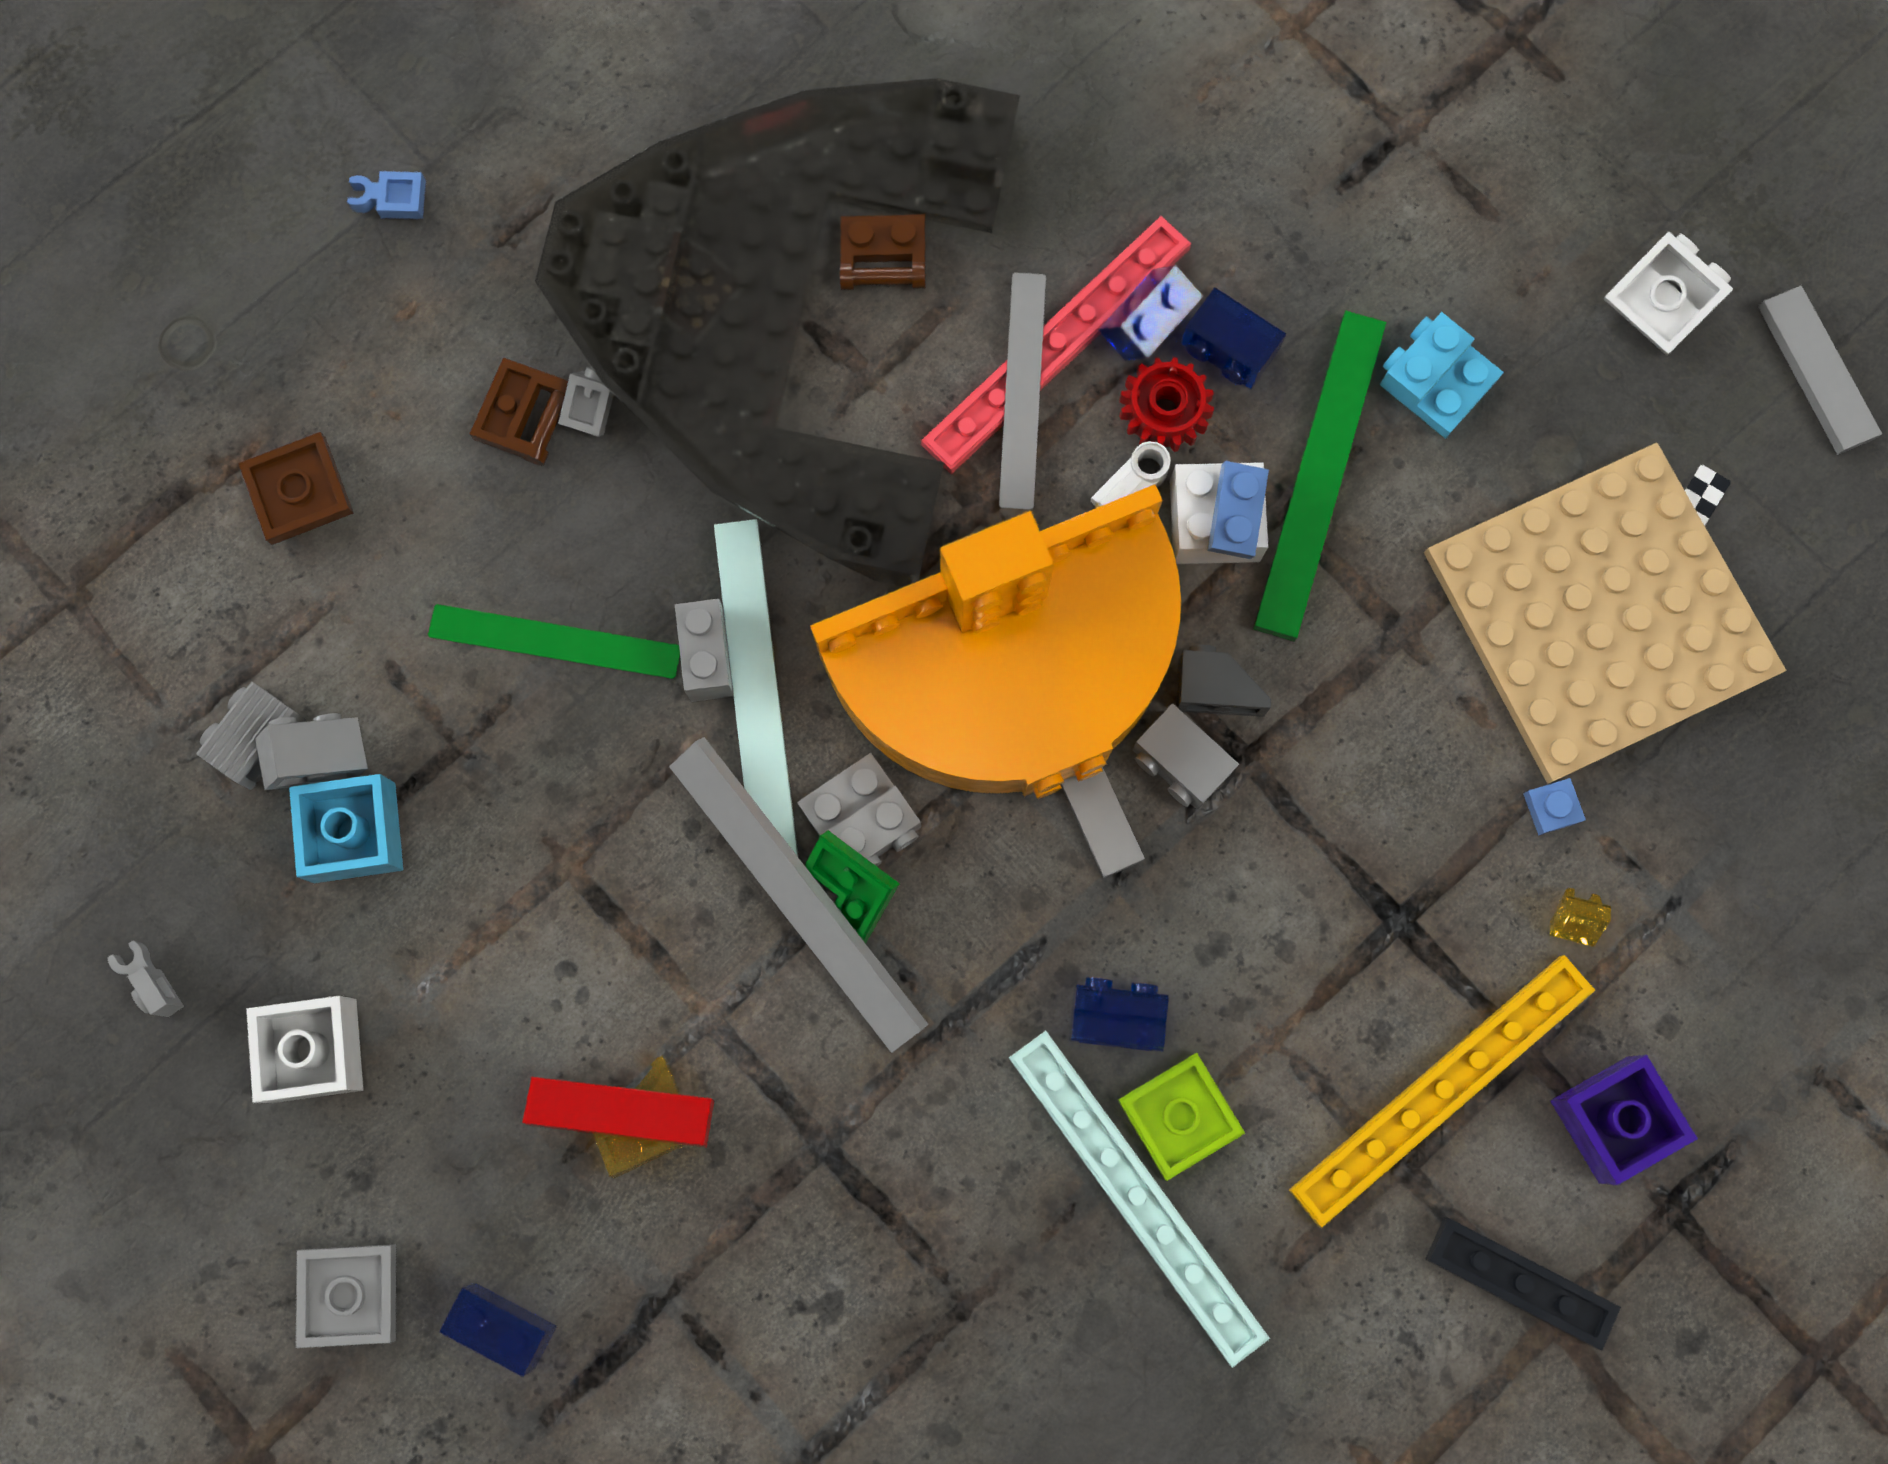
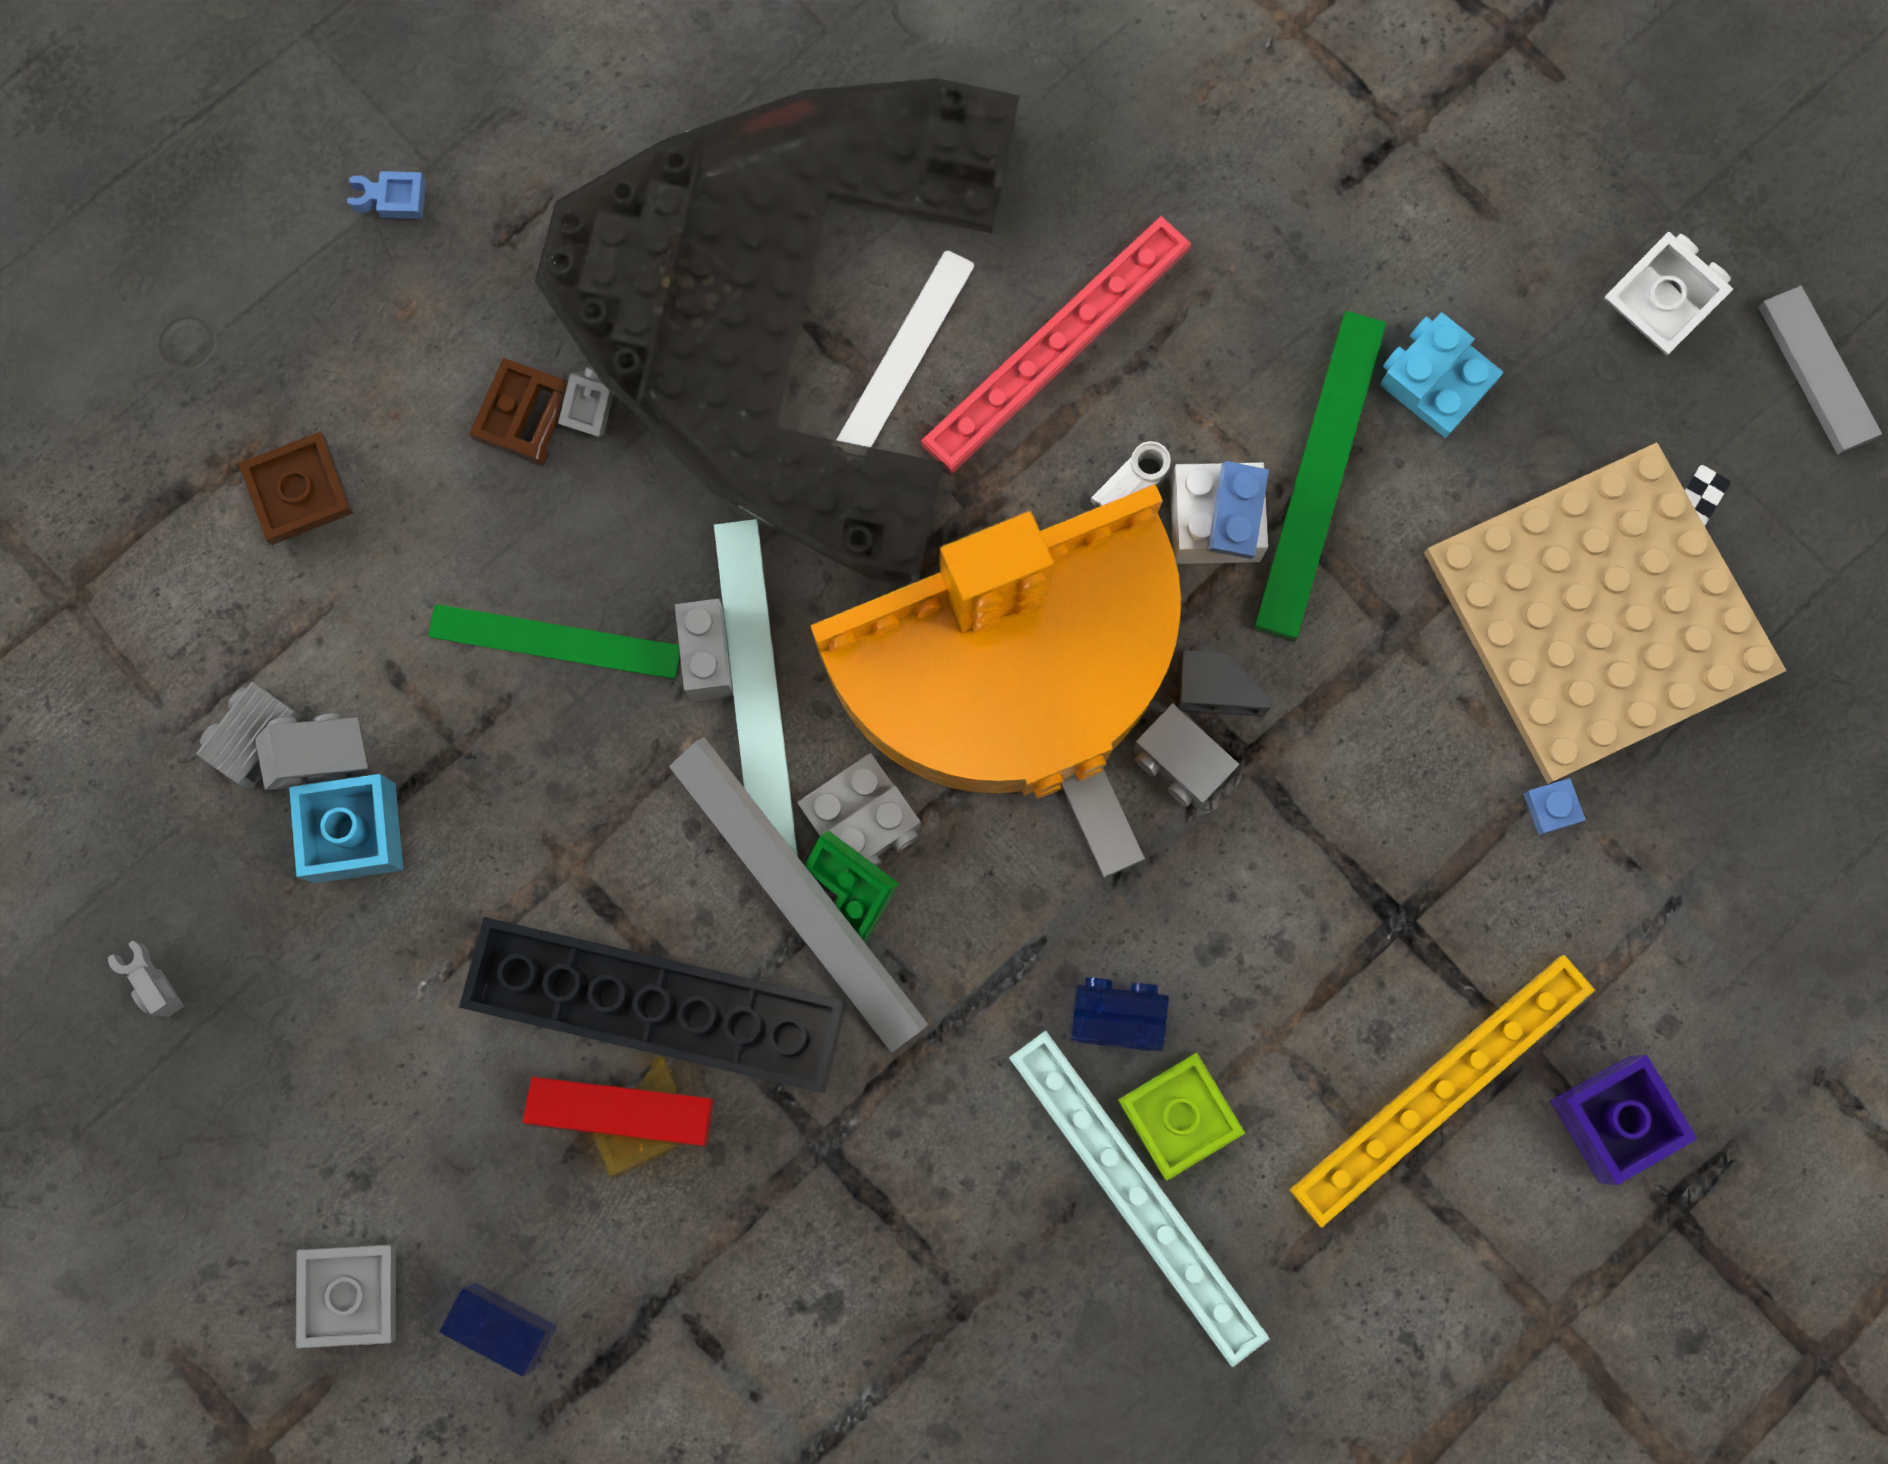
white brick [246,996,363,1103] -> none
reddish brown plate [840,214,926,290] -> none
light grey sticker [999,273,1046,510] -> none
clear blue brick [1098,265,1203,361] -> none
red gear [1119,357,1214,452] -> none
clear blue brick [1181,287,1286,389] -> none
black plate [1425,1217,1621,1351] -> none
clear yellow tile [1550,888,1611,947] -> none
none -> black brick [459,917,847,1093]
none -> white sticker [830,250,974,467]

